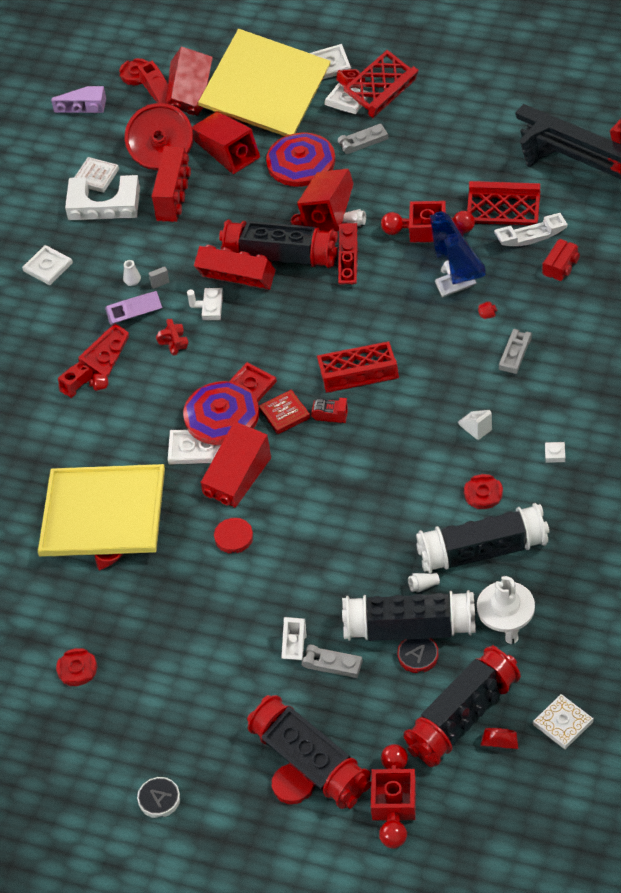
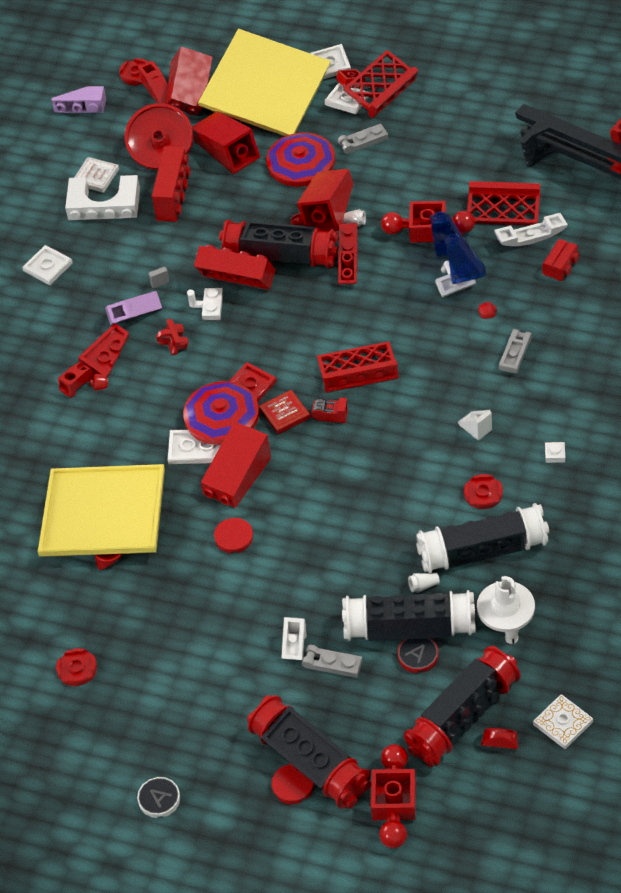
white cone [123,260,141,286] -> none

